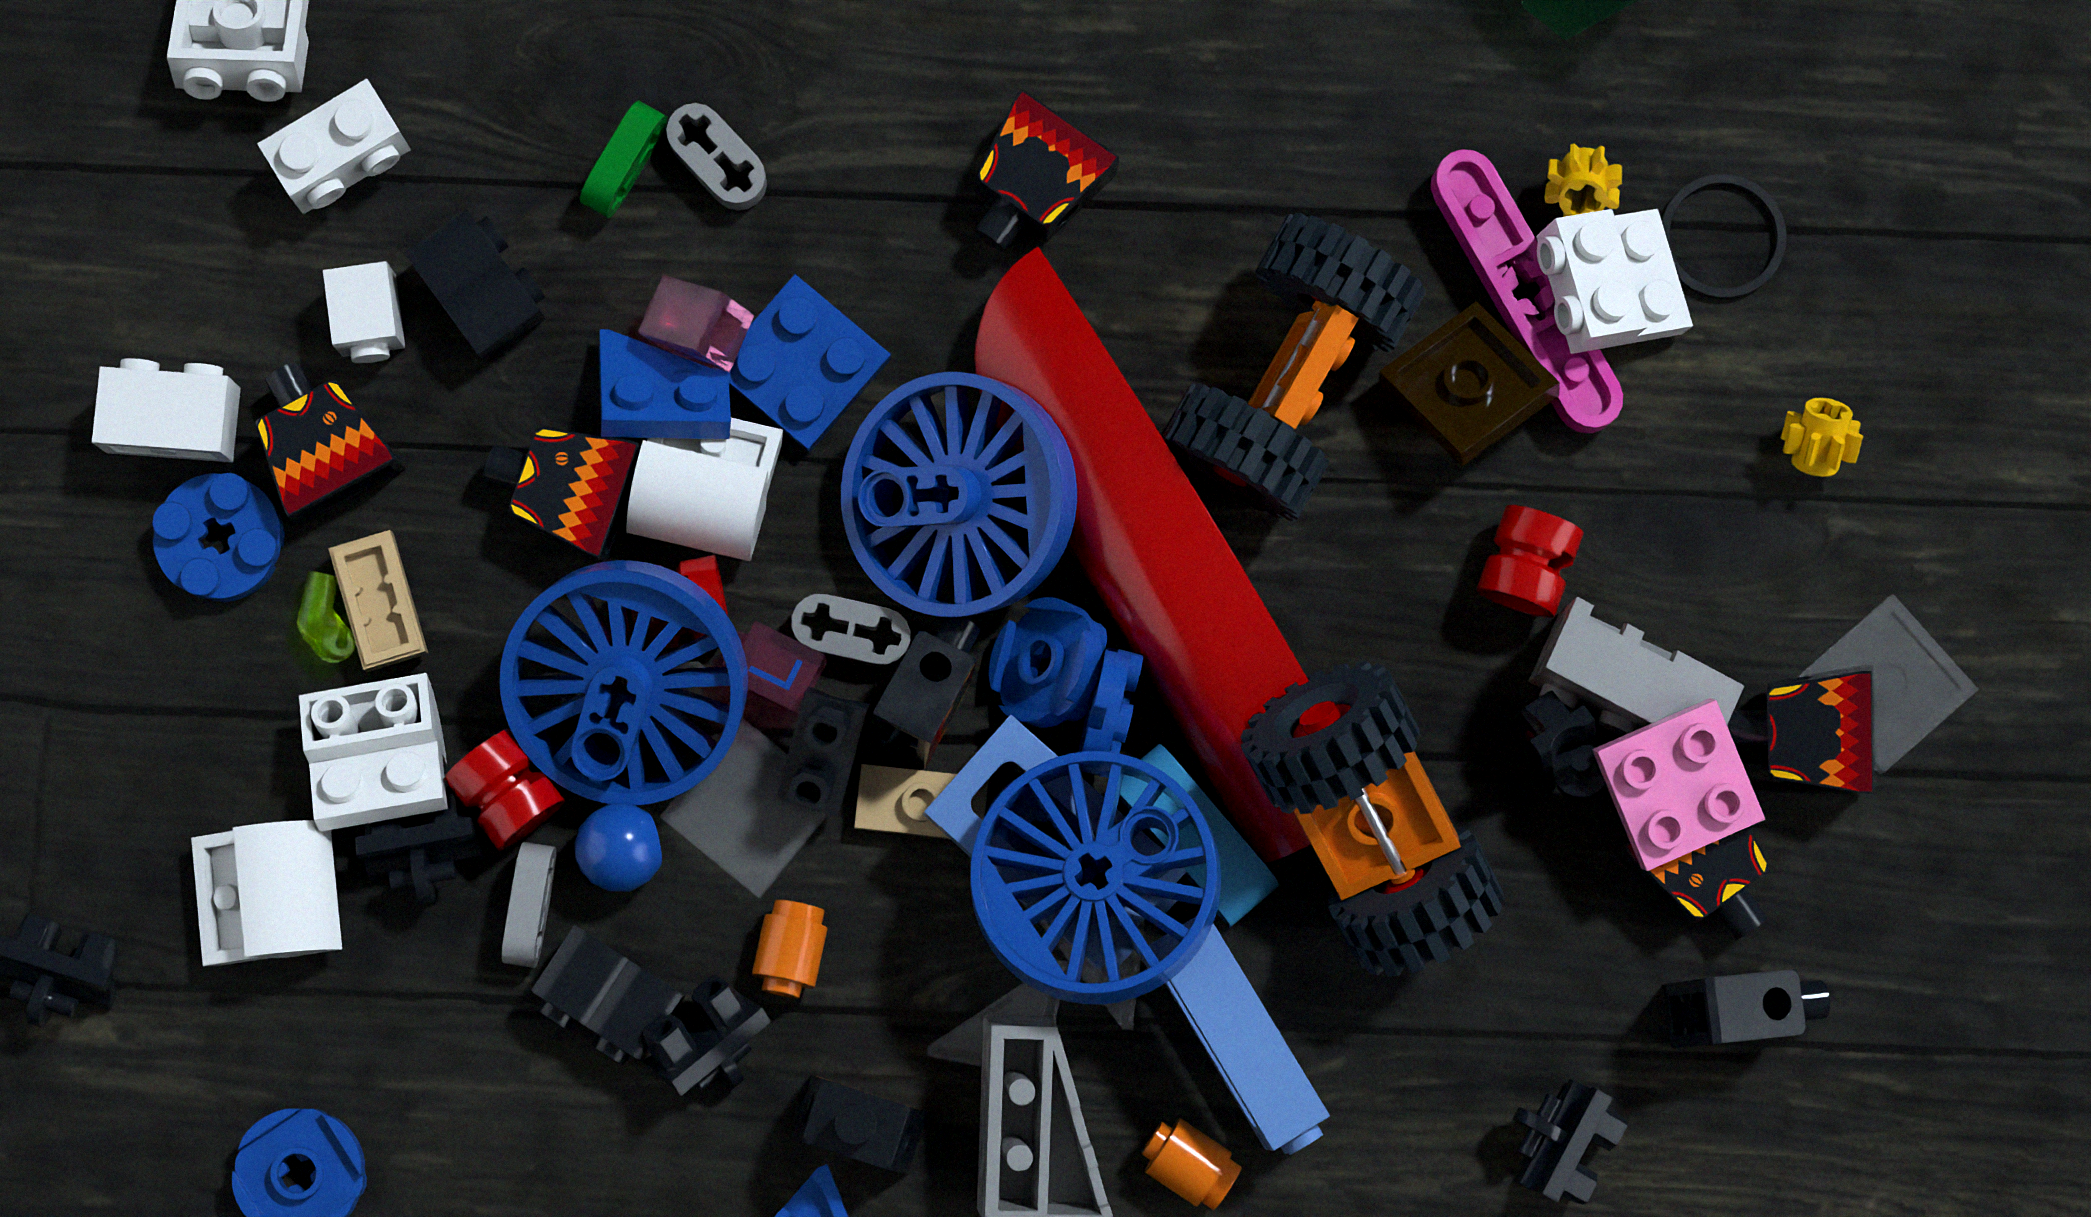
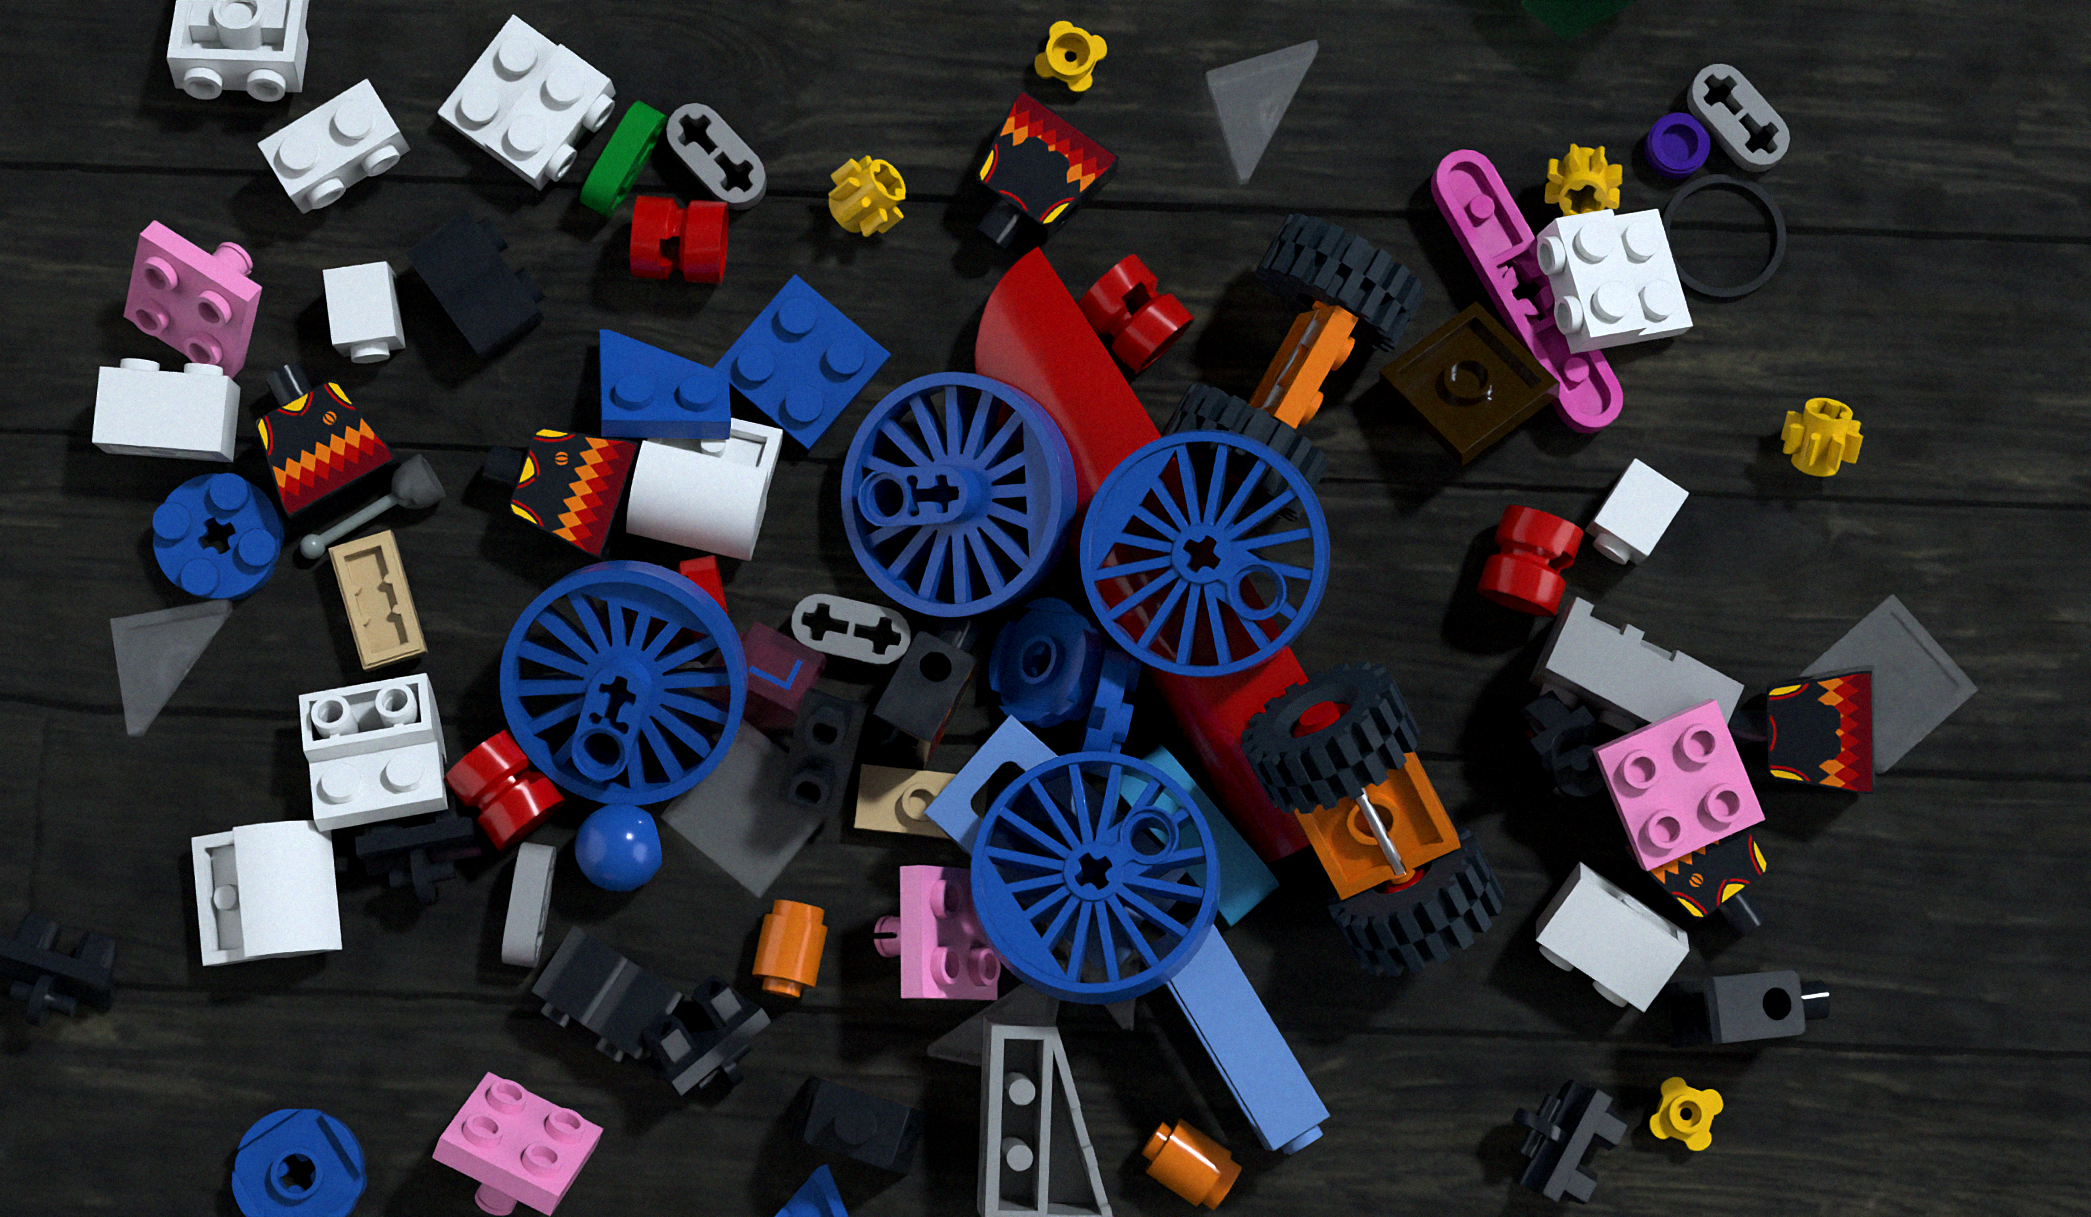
clear neon green arm [297,571,356,663] -> none
clear pink brick [638,275,754,373] -> none
none -> clear tile [110,598,233,737]
none -> bright pink plate [124,220,262,379]
none -> hinge [300,454,446,560]
none -> bright pink plate [432,1072,603,1216]
none -> white plate [437,14,616,191]
none -> red wheel [630,195,729,285]
none -> yellow gear [828,155,906,237]
none -> bright pink plate [874,865,1001,1001]
none -> yellow plate [1035,21,1107,93]
none -> red wheel [1077,254,1195,374]
none -> blue piece [1080,429,1330,678]
none -> clear tile [1205,39,1319,185]
none -> white brick [1536,861,1689,1012]
none -> white brick [1585,458,1689,565]
none -> dark purple tile [1644,113,1710,179]
none -> yellow plate [1649,1077,1723,1151]
none -> light grey beam [1687,64,1790,173]

